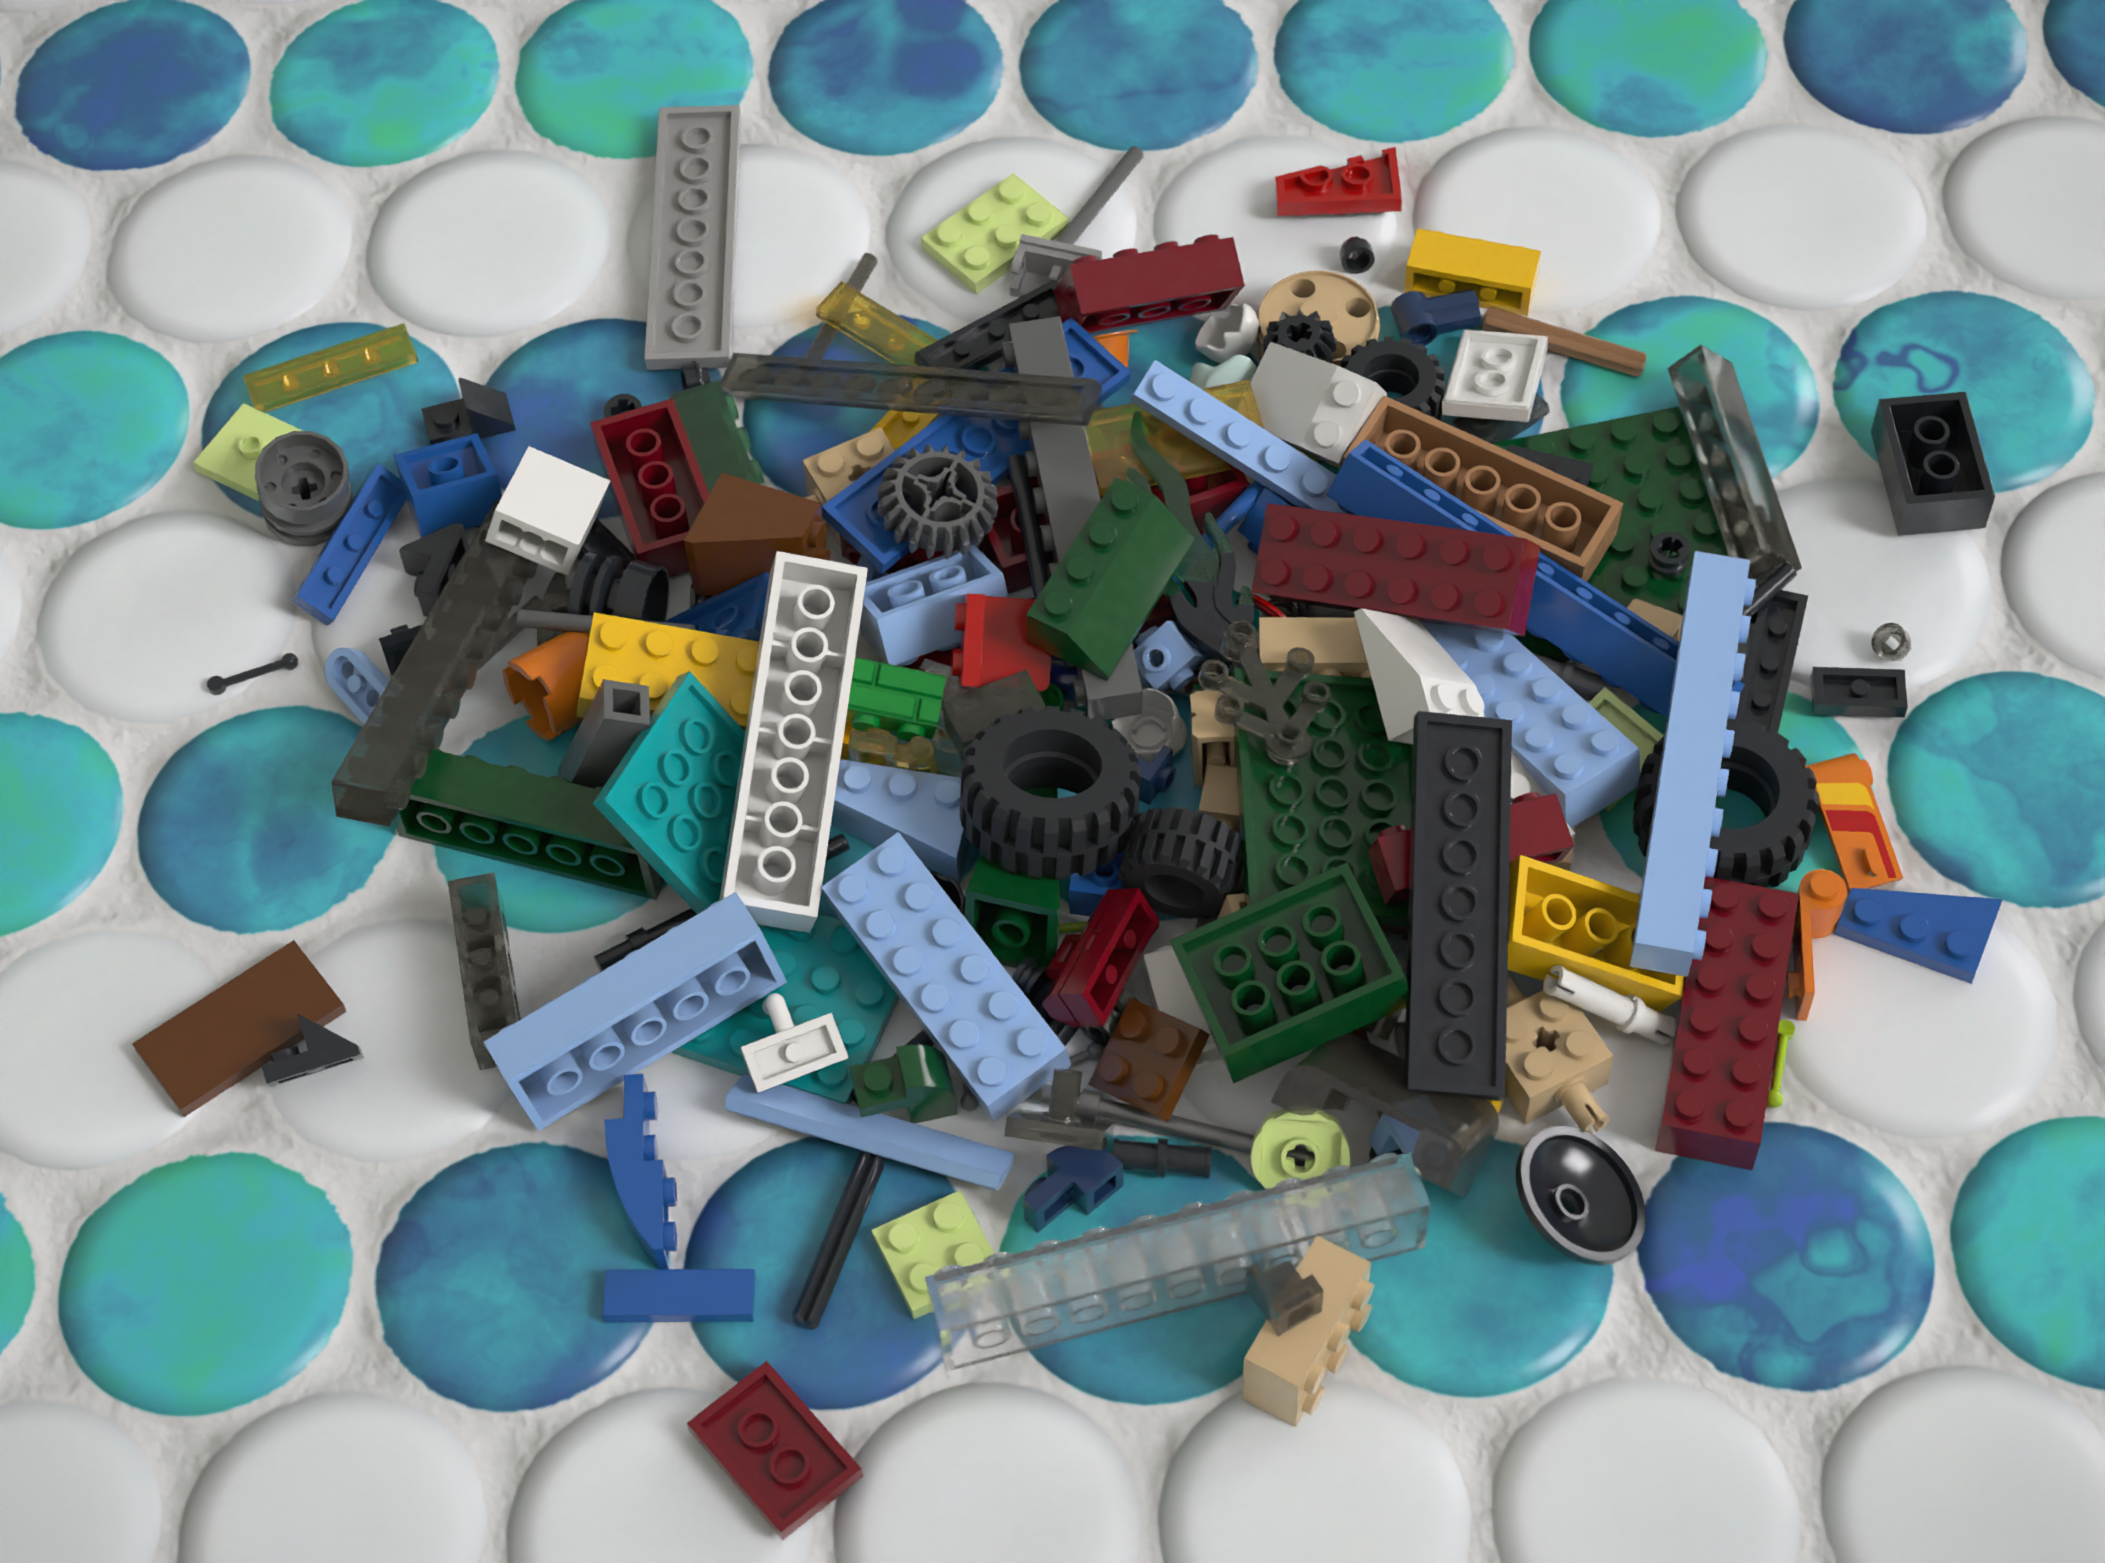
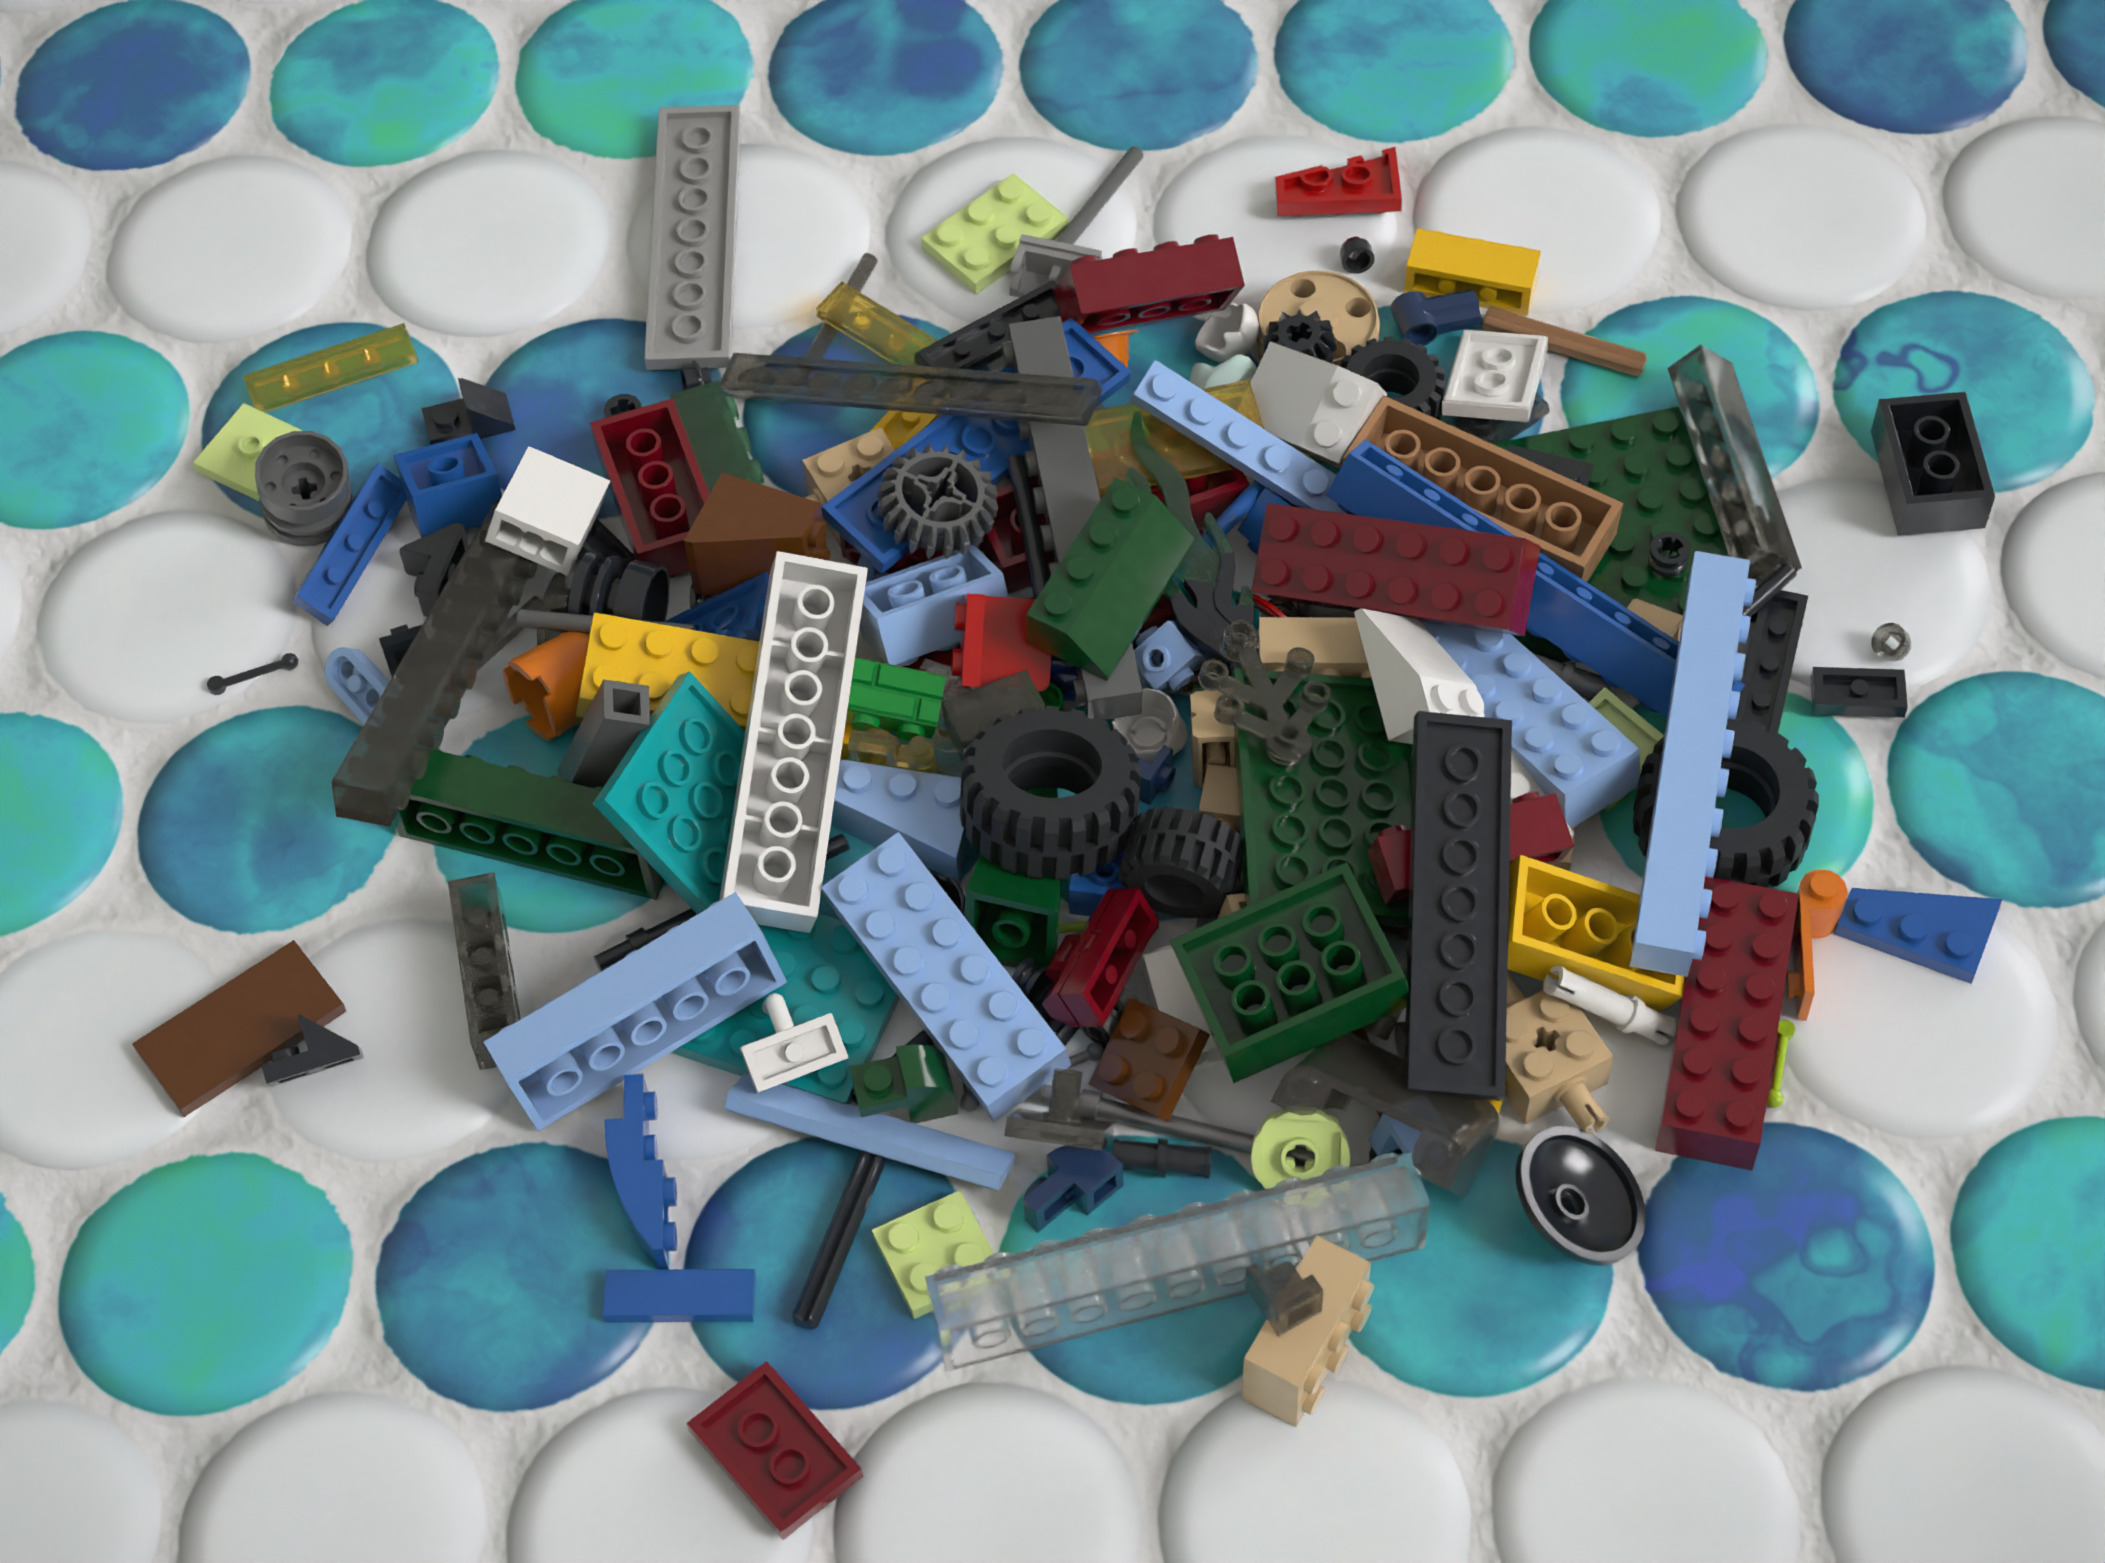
orange door [1805,753,1903,894] -> none

